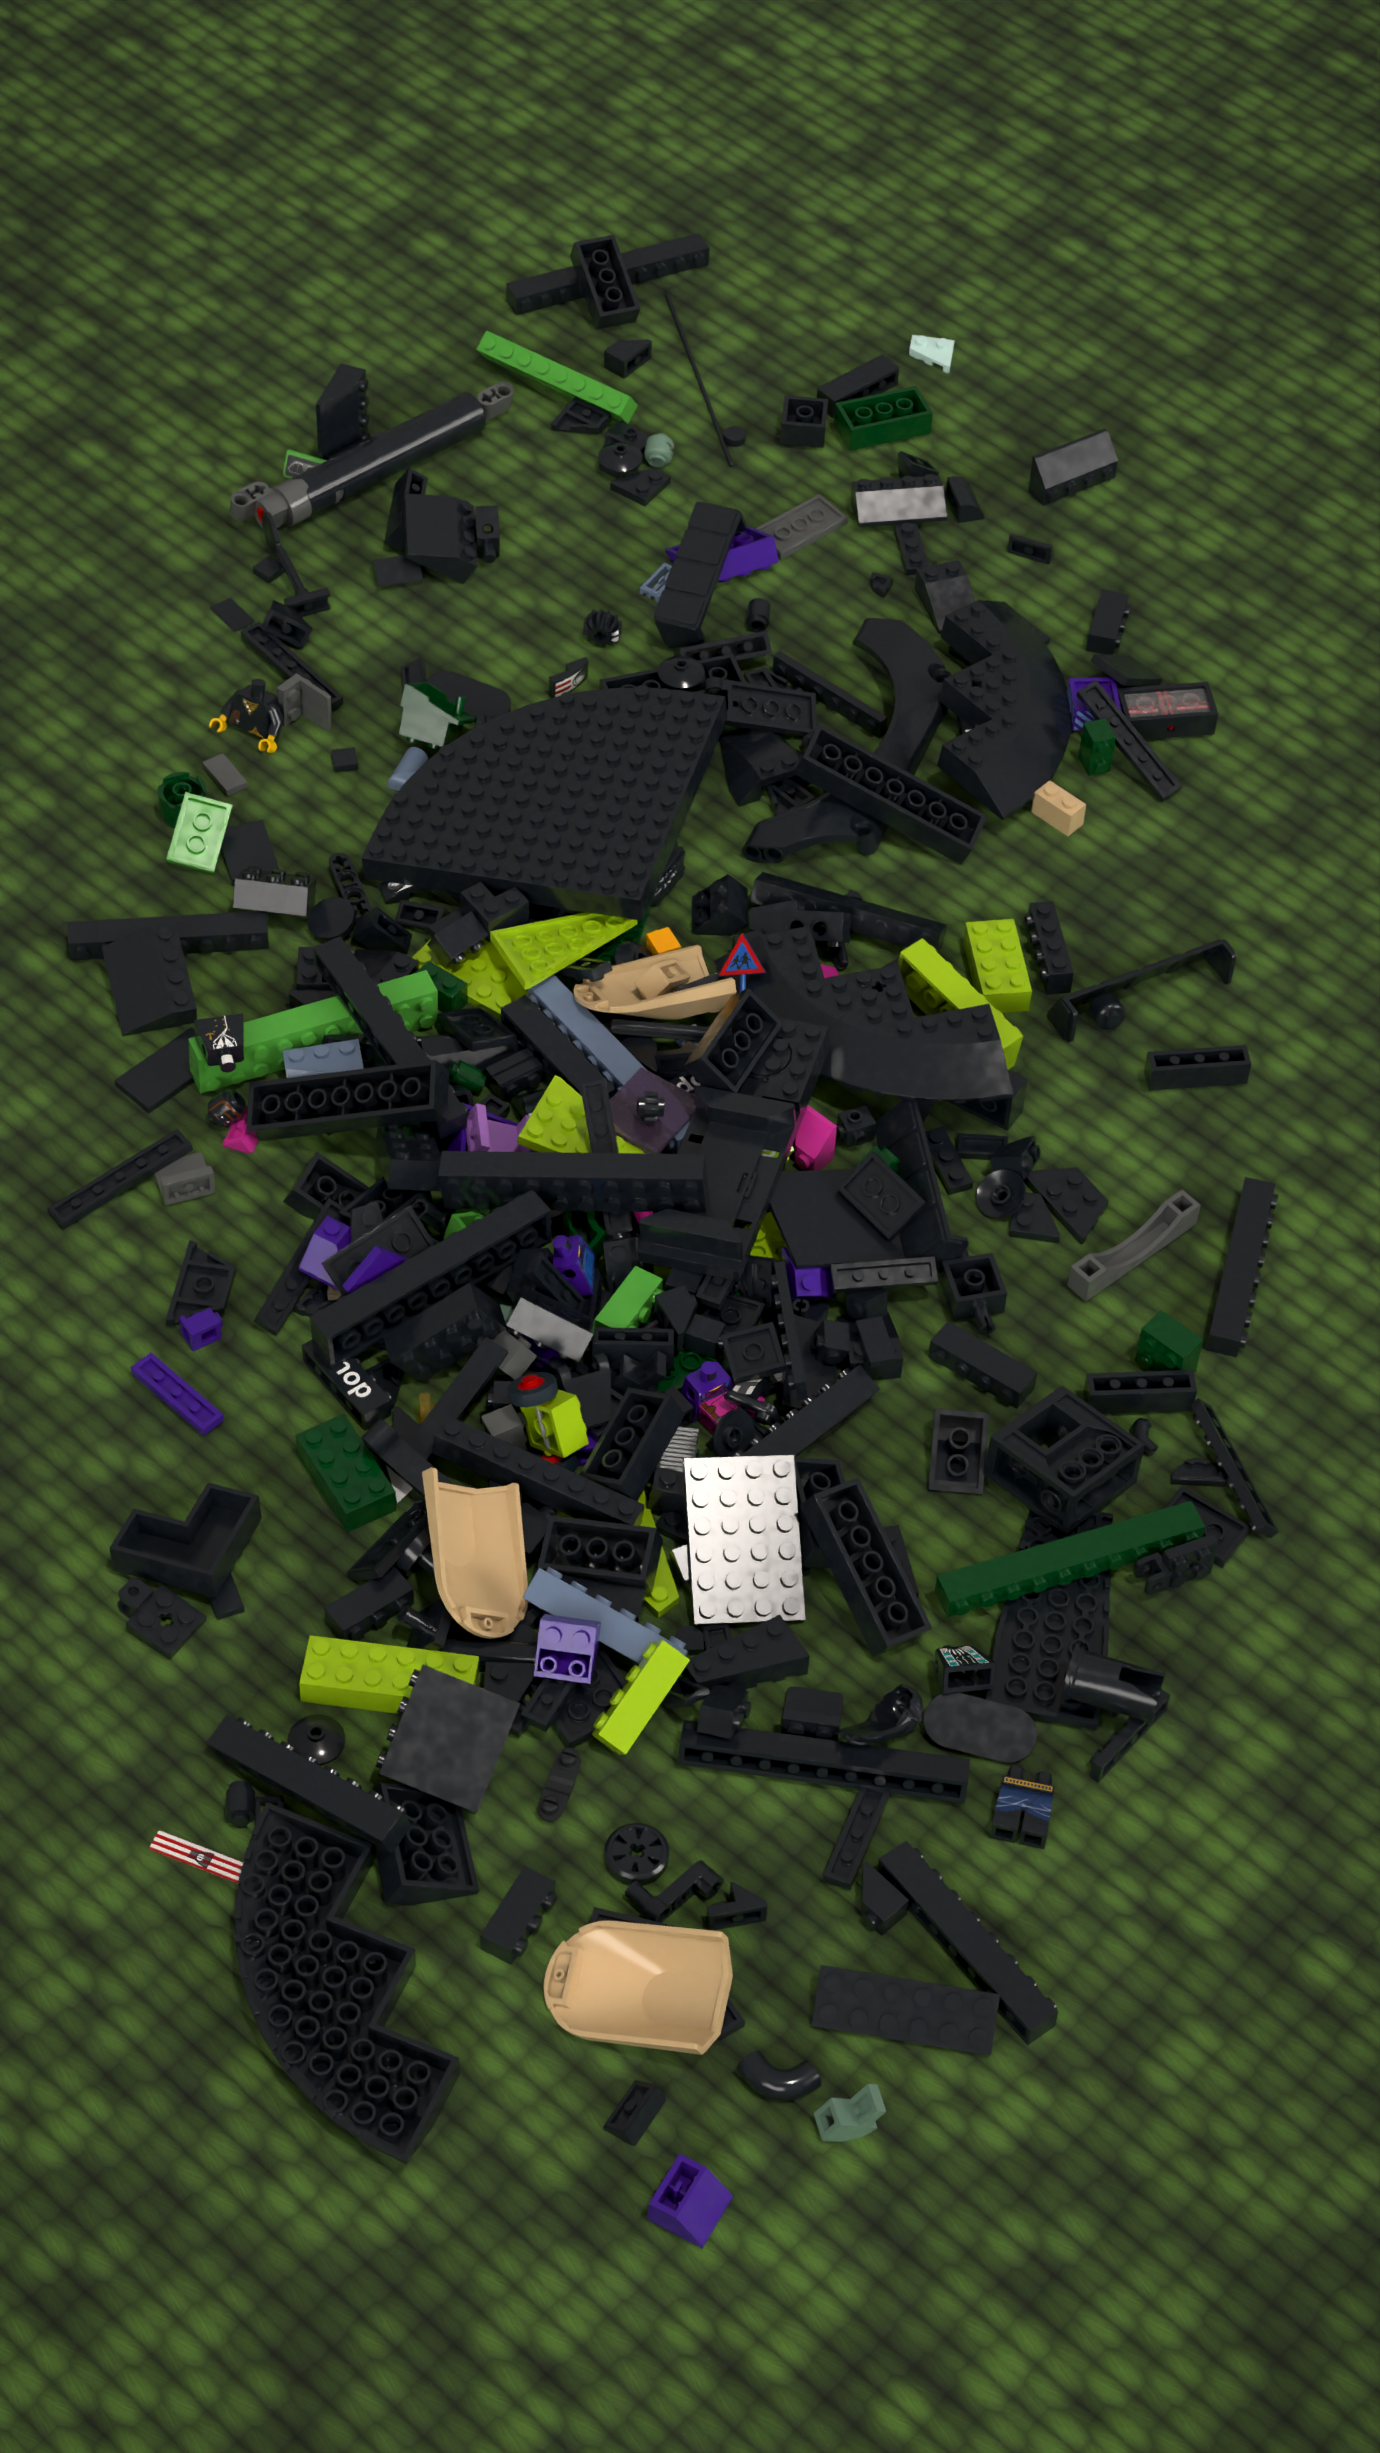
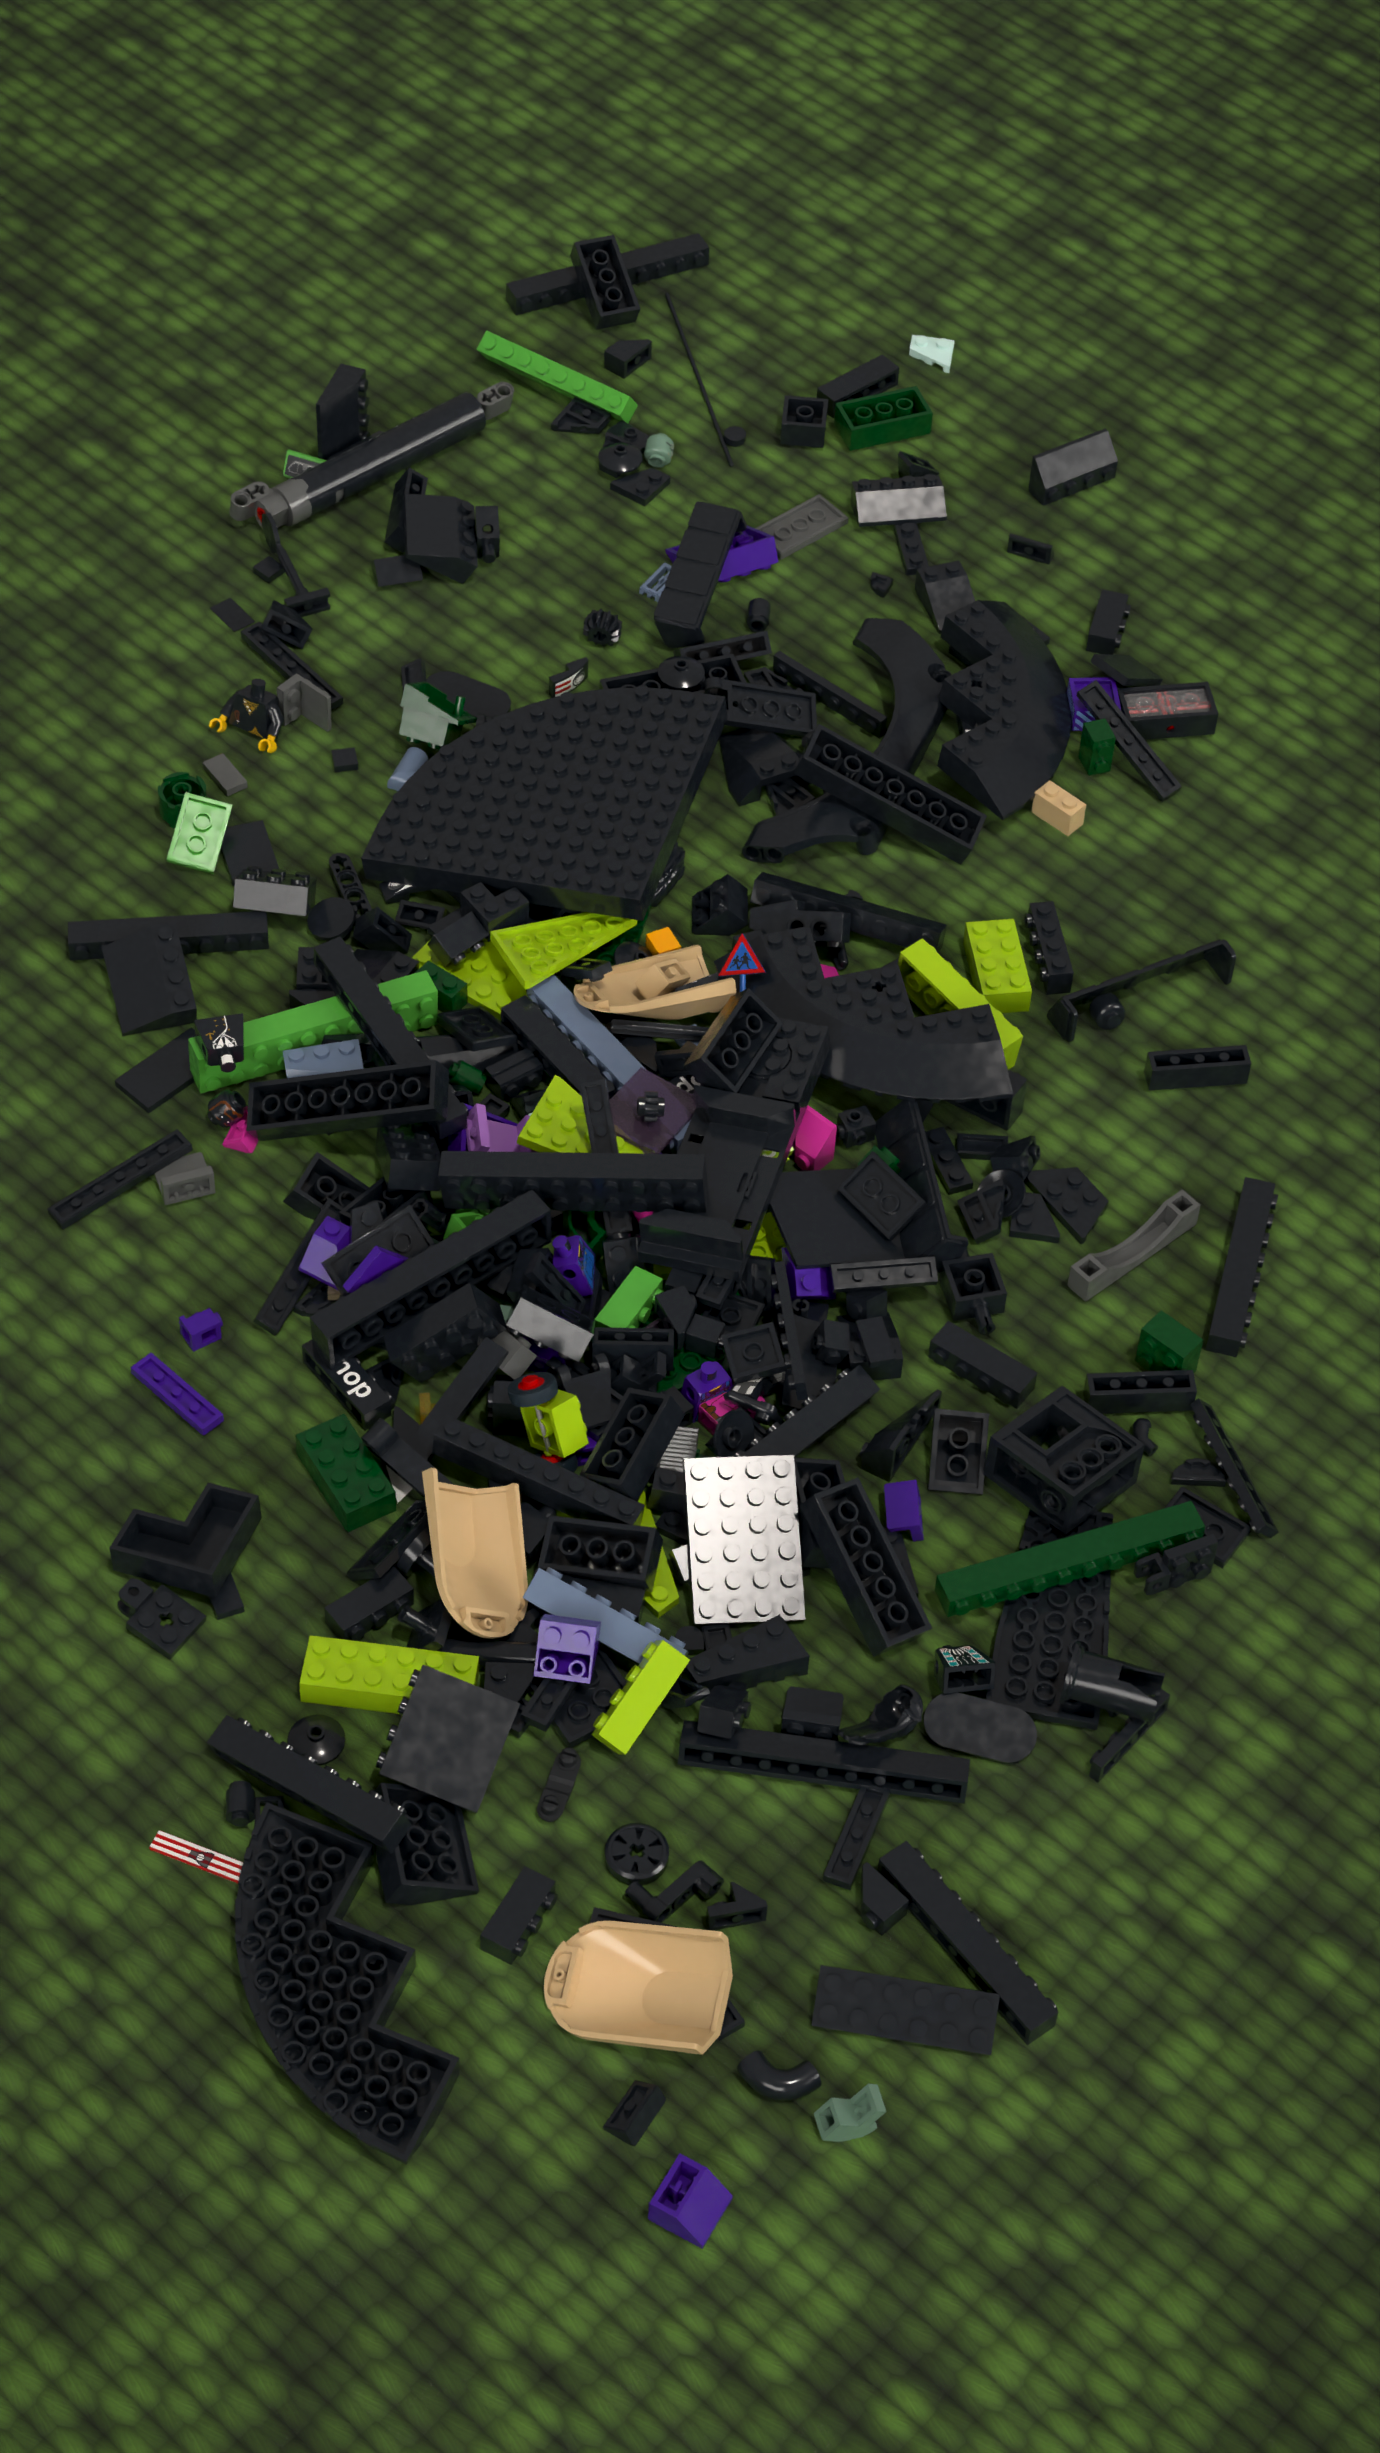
black wing [166,1240,236,1326] -> none
dark grey brick [481,1404,529,1451] -> none
black brick [946,476,984,523] -> none
hips [989,1766,1055,1850] -> none
none -> black wedge [859,1389,942,1483]
none -> dark purple panel [884,1480,924,1542]
none -> black wing [957,1179,1006,1244]

